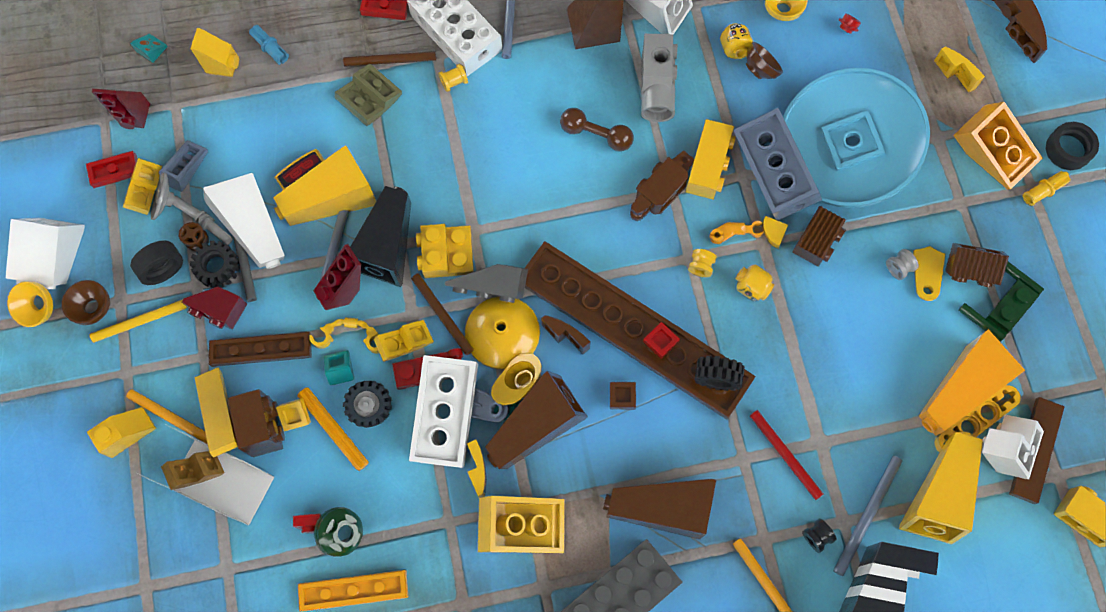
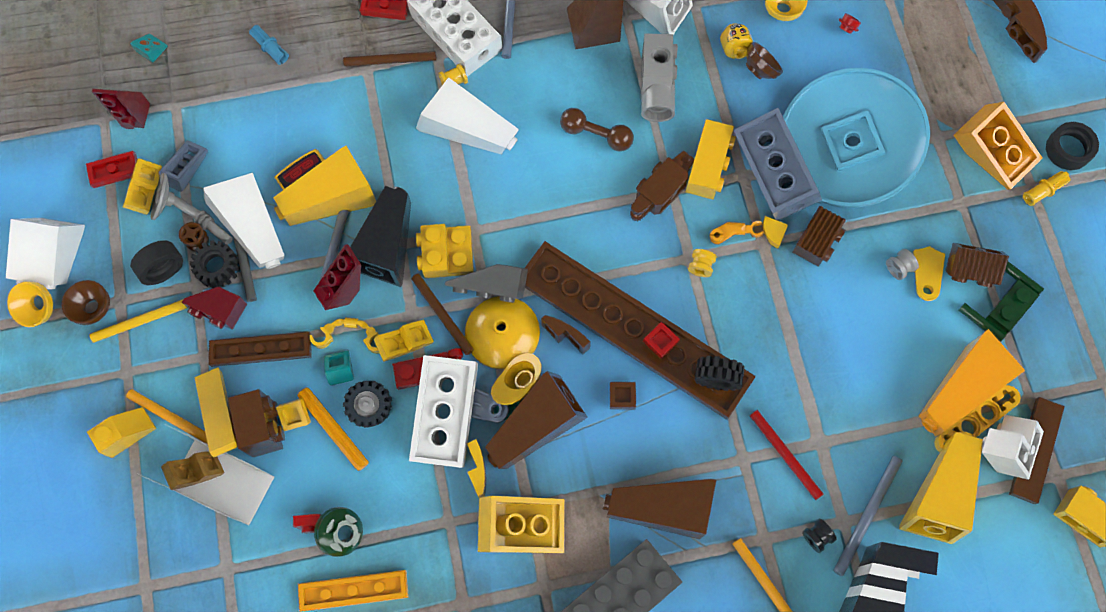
yellow slope [190,28,239,77] -> none
olive slope [335,64,402,126] -> none
yellow head [735,264,774,301] -> none
yellow slope [934,46,985,92] -> none
none -> white slope [416,77,519,155]

